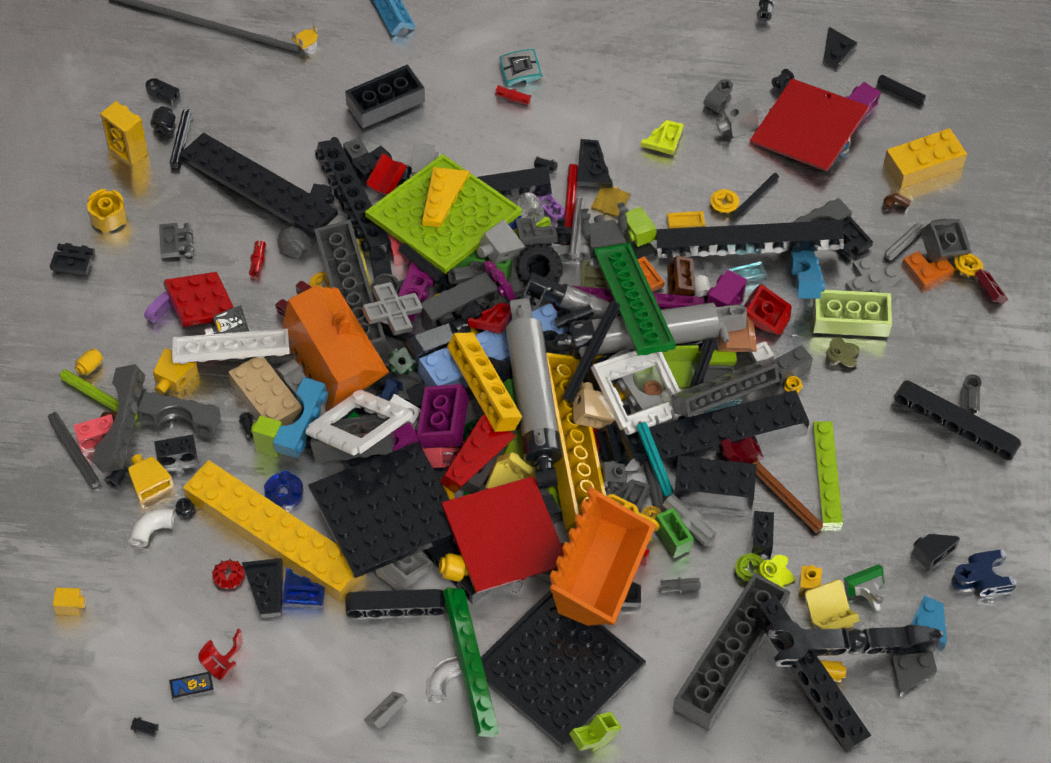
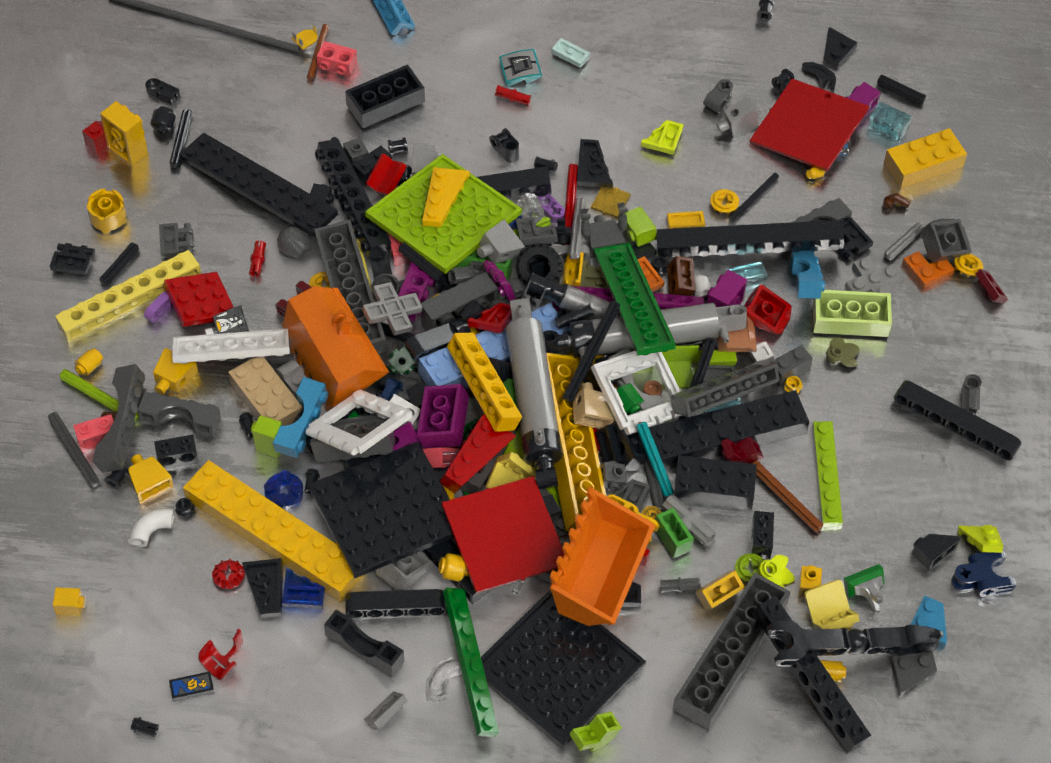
none -> light yellow brick [55,250,201,342]
none -> red slope [82,121,107,154]
none -> black axle [99,242,139,286]
none -> black pin [304,469,320,495]
none -> dark orange bar [307,24,329,80]
none -> coral brick [316,41,357,76]
none -> black arch [324,609,404,677]
none -> black bush [387,137,408,156]
none -> black piece [489,128,519,162]
none -> light aqua plate [551,38,590,68]
none -> dark grey plate [553,517,569,537]
none -> yellow hinge [562,252,584,286]
none -> green brick [617,383,644,415]
none -> black plate [650,256,669,274]
none -> yellow brick [695,570,745,609]
none -> black piece [802,62,836,91]
none -> yellow arm [806,167,825,179]
none -> clear light blue brick [868,102,912,141]
none -> neon yellow wing [957,525,1003,553]

